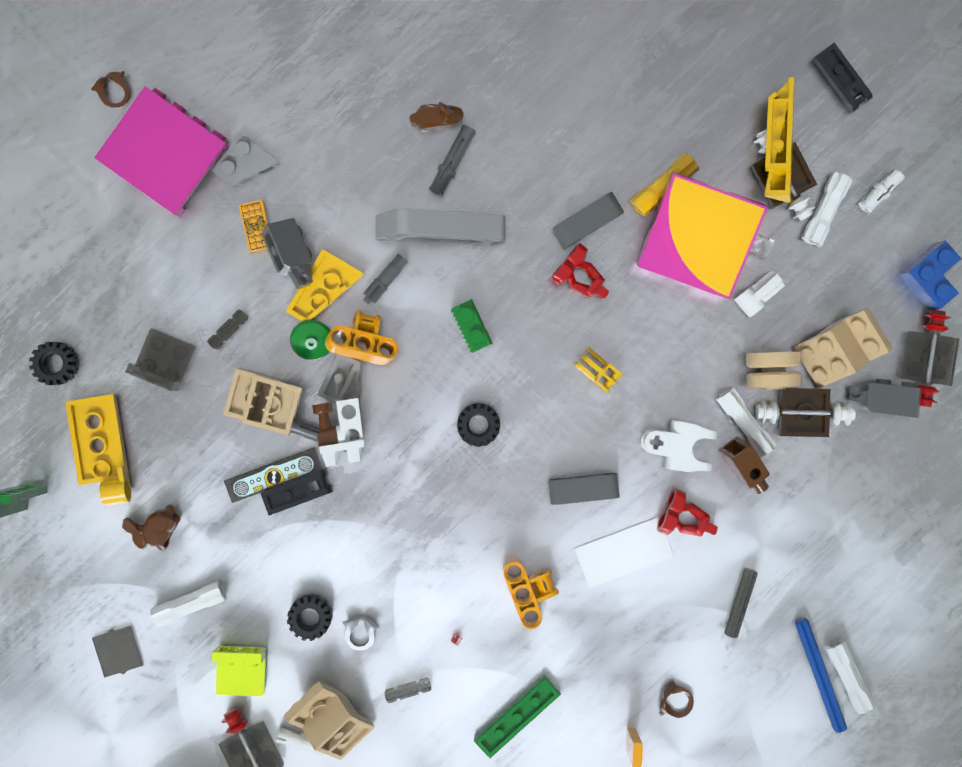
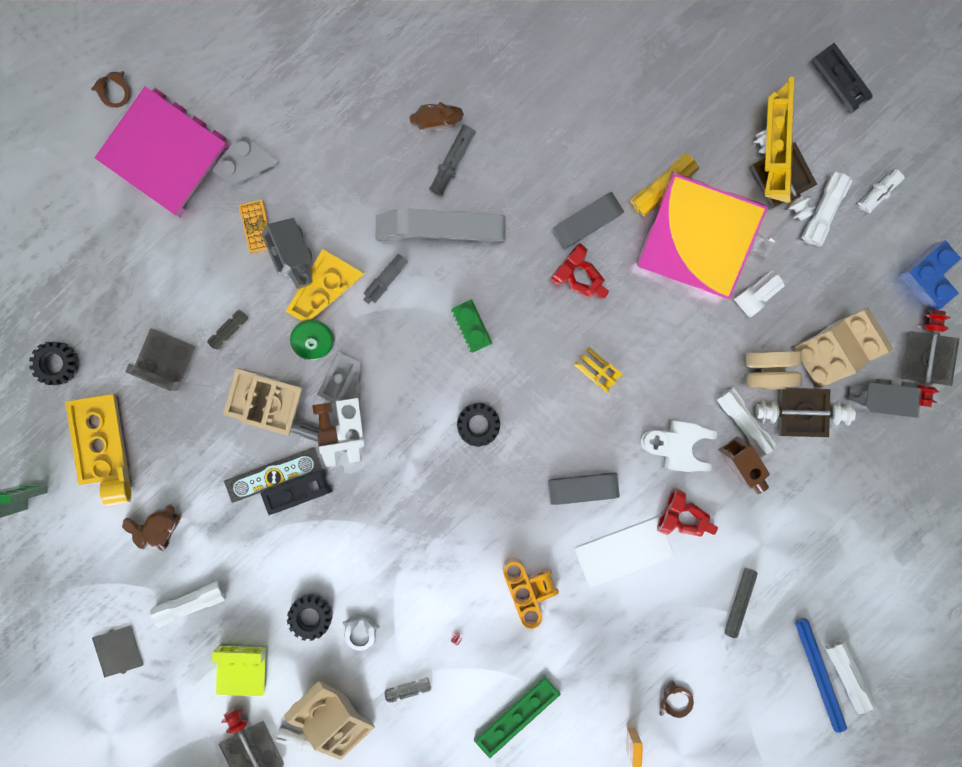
light orange piece [325,310,398,365] -> none

